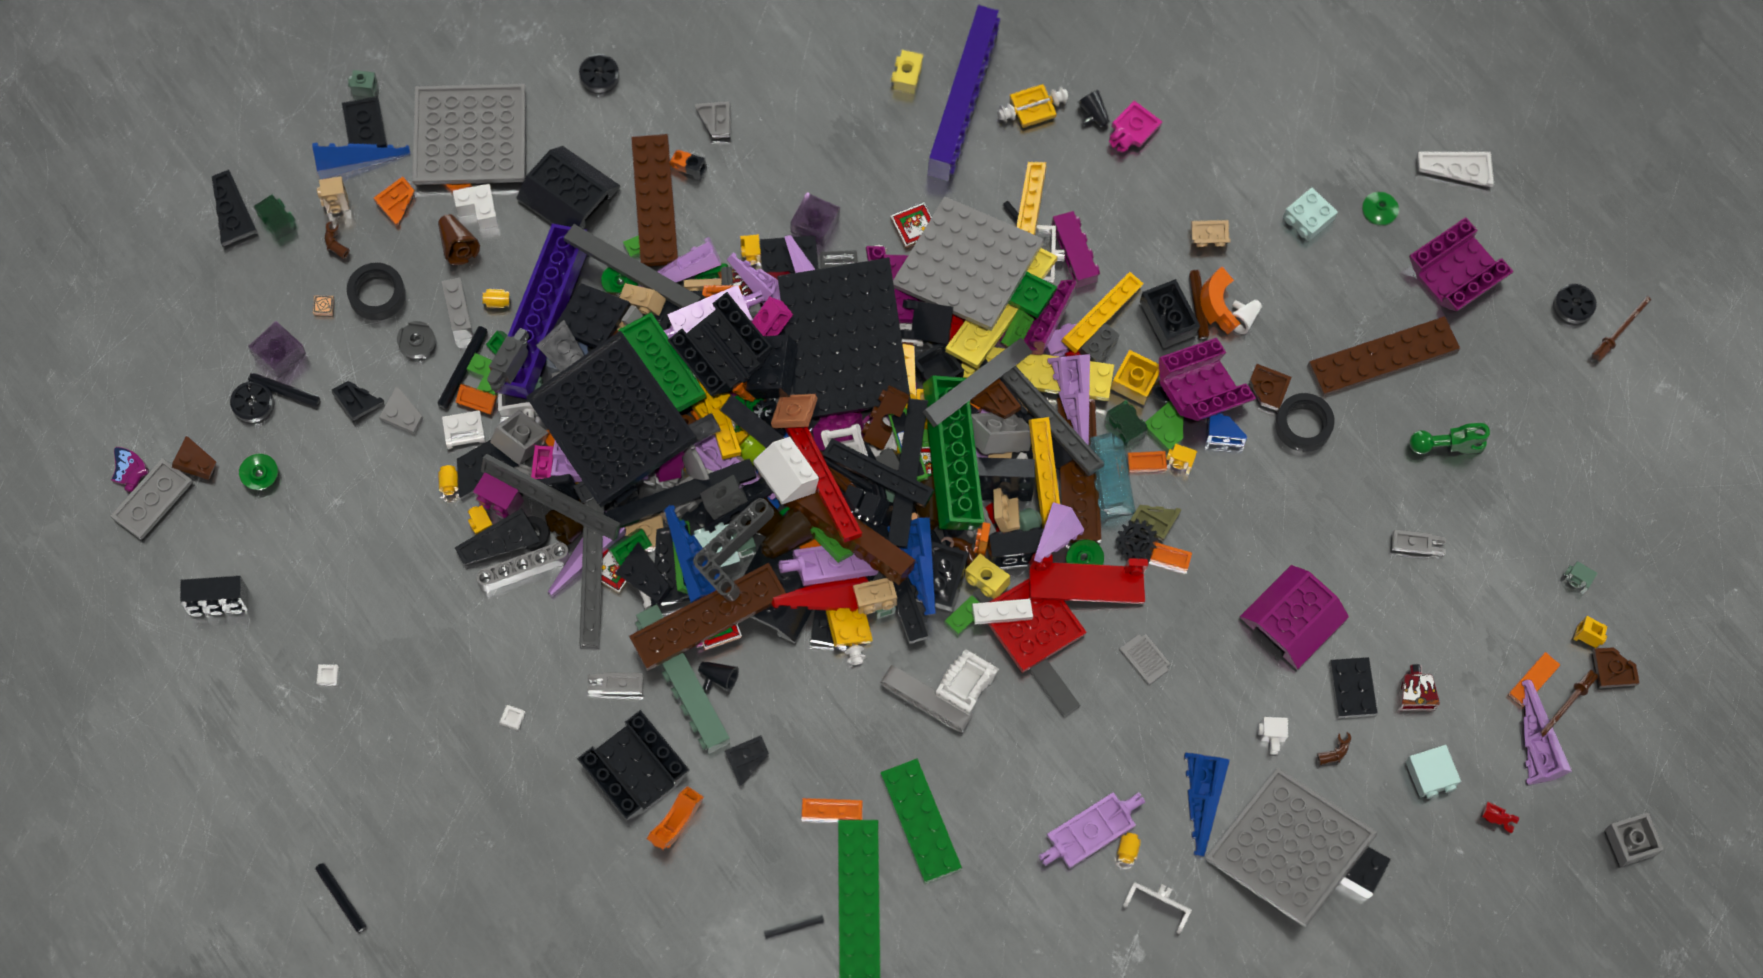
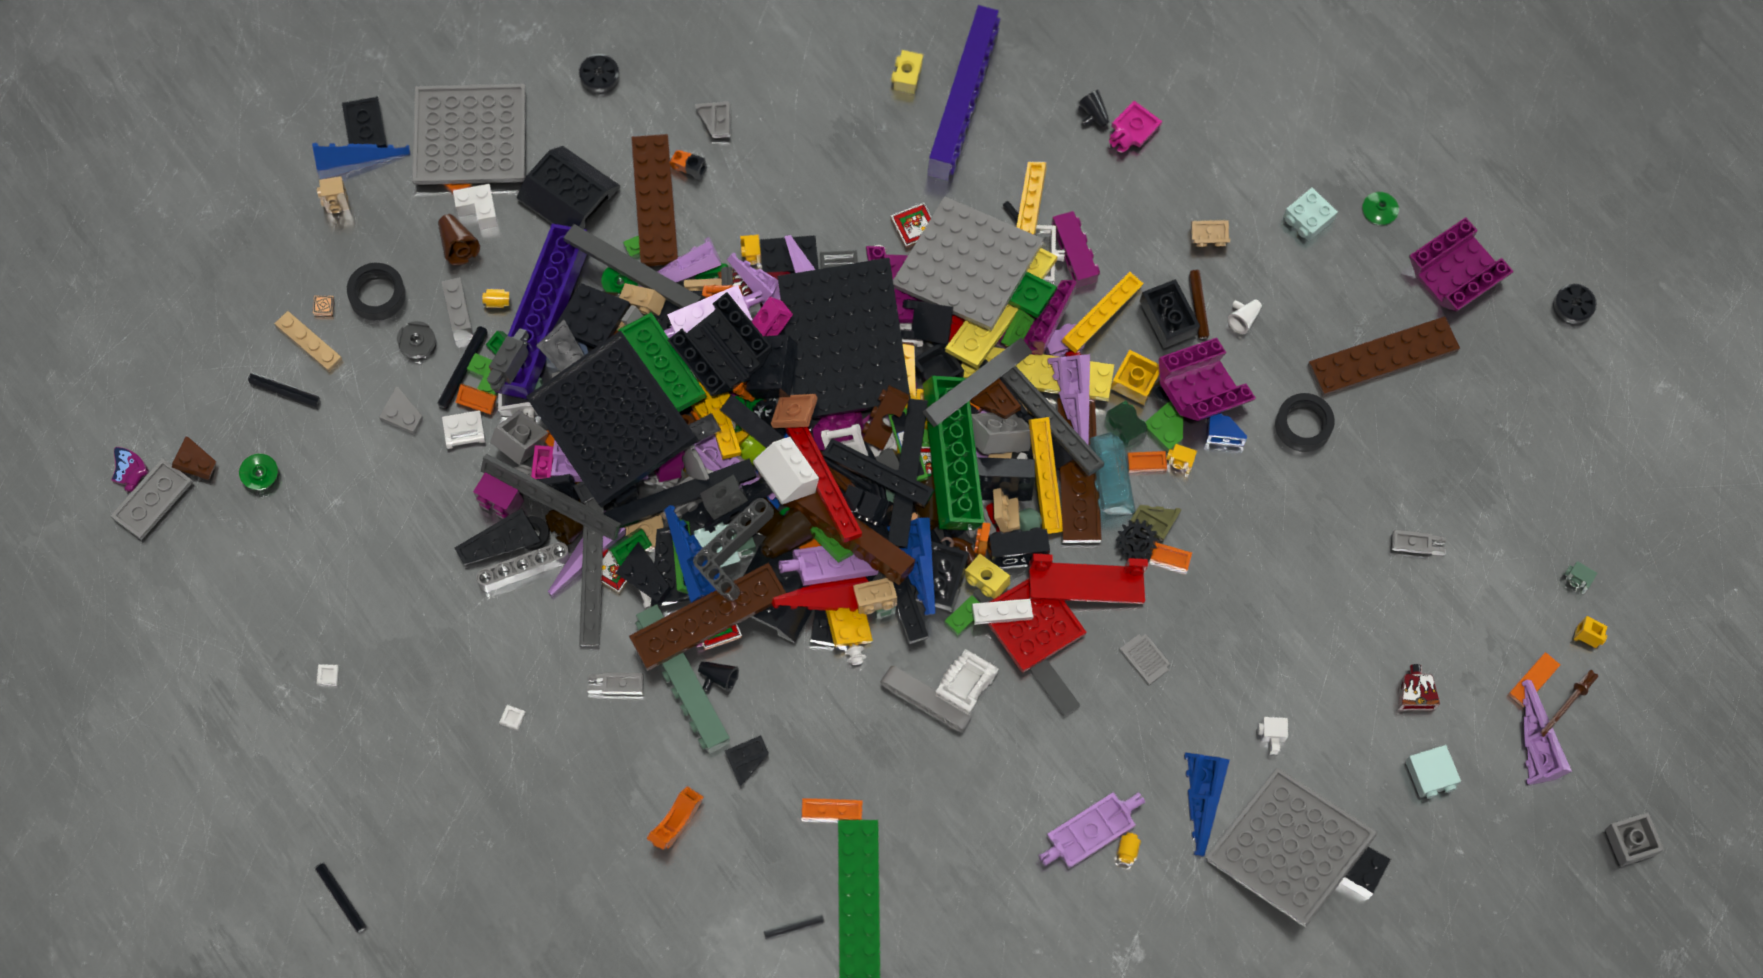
black brick [180,576,248,617] -> none
black wing [212,169,257,247] -> none
black wheel [230,381,274,423] -> none
clear purple brick [248,321,306,379] -> none
clear green brick [254,194,296,241] -> none
reddish brown piece [325,221,350,259] -> none
black wing [332,381,384,421] -> none
sand green brick [348,70,377,97] -> none
orange wing [373,176,415,227] -> none
yellow brick [438,465,458,495] -> none
black wing [457,440,525,500] -> none
yellow brick [468,505,493,535] -> none
black slope [577,710,690,820] -> none
clear purple brick [790,193,840,247] -> none
green plate [880,758,962,884] -> none
yellow plate [997,84,1069,128] -> none
lavender wedge [1034,502,1084,562] -> none
green dish [1066,539,1104,565] -> none
dark grey brick [1080,323,1119,362] -> none
white piece [1123,881,1191,934] -> none
orange arch [1200,267,1241,335] -> none
magenta slope [1239,565,1349,670] -> none
reddish brown plate [1249,364,1292,411] -> none
reddish brown piece [1317,732,1351,765] -> none
black plate [1329,657,1378,718] -> none
green piece [1409,423,1490,454] -> none
white wing [1417,152,1494,188] -> none
red plate [1482,802,1519,833] -> none
reddish brown piece [1592,296,1652,362] -> none
reddish brown plate [1593,647,1640,688] -> none
none -> tan plate [274,311,342,372]

